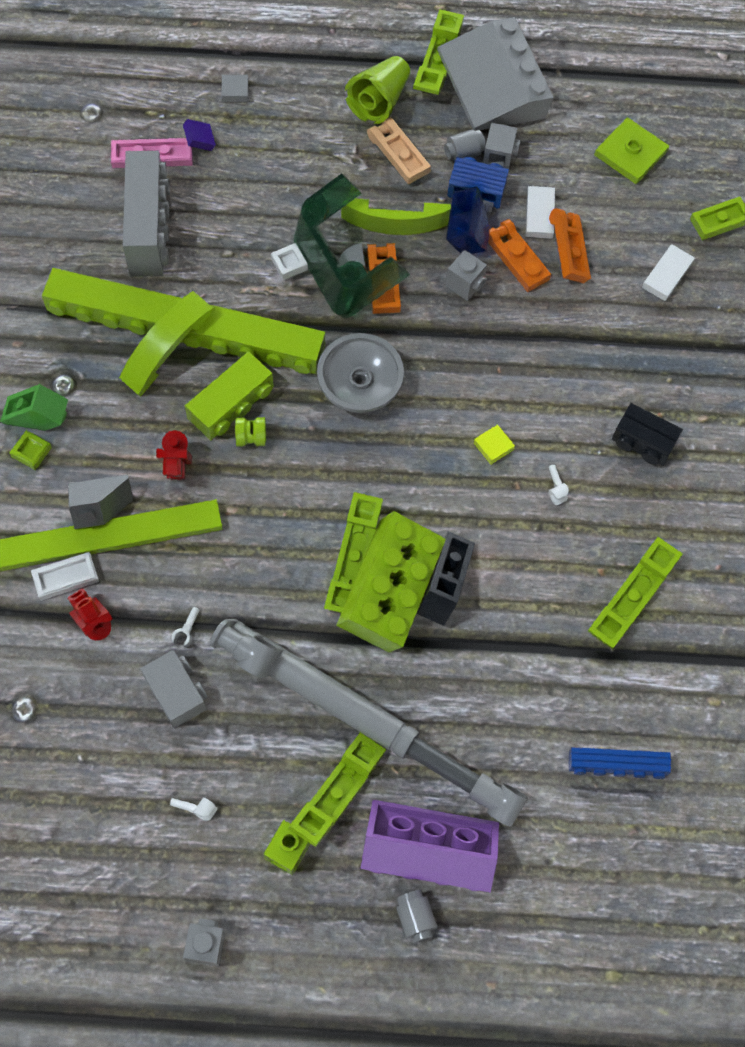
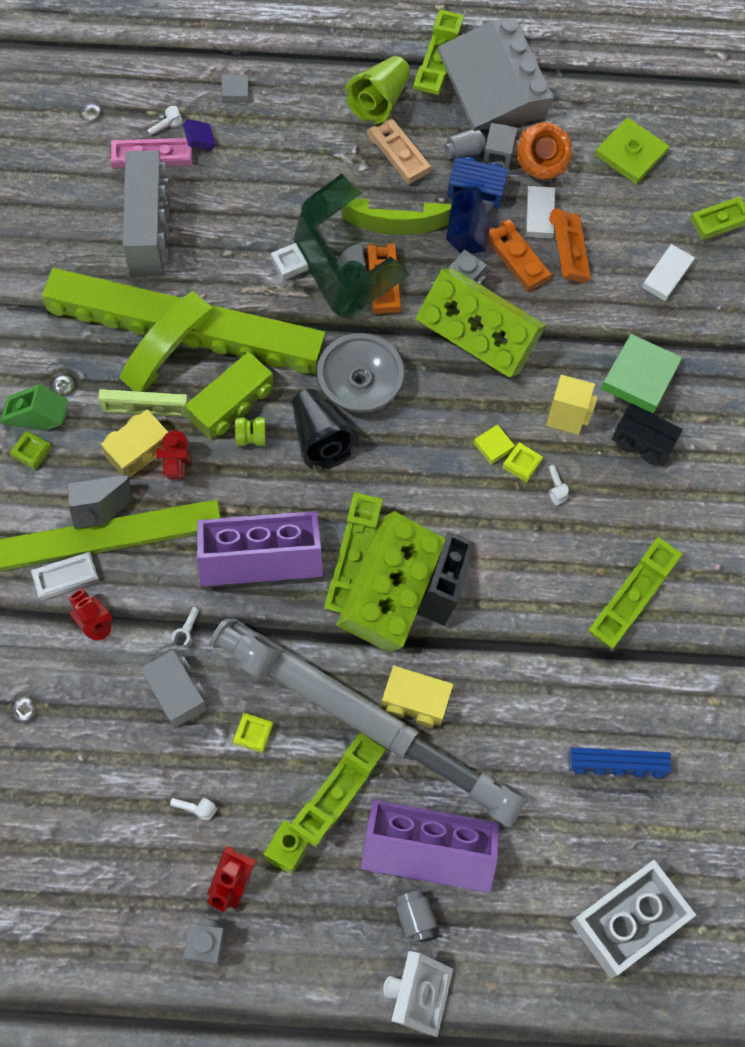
none -> yellowish green tile [98,389,188,417]
none -> light yellow brick [101,409,168,478]
none -> white hand [147,106,182,136]
none -> medium lavender slope [197,511,323,586]
none -> red hips [207,845,257,912]
none -> neon yellow tile [233,712,274,754]
none -> black cone [292,389,358,470]
none -> light yellow brick [381,665,453,728]
none -> white tile [383,951,453,1037]
none -> lime brick [415,267,547,378]
none -> neon yellow tile [502,442,543,483]
none -> orange hair [517,122,573,180]
none -> light yellow brick [546,375,597,435]
none -> white brick [570,860,696,979]
none -> bright green tile [601,334,682,414]

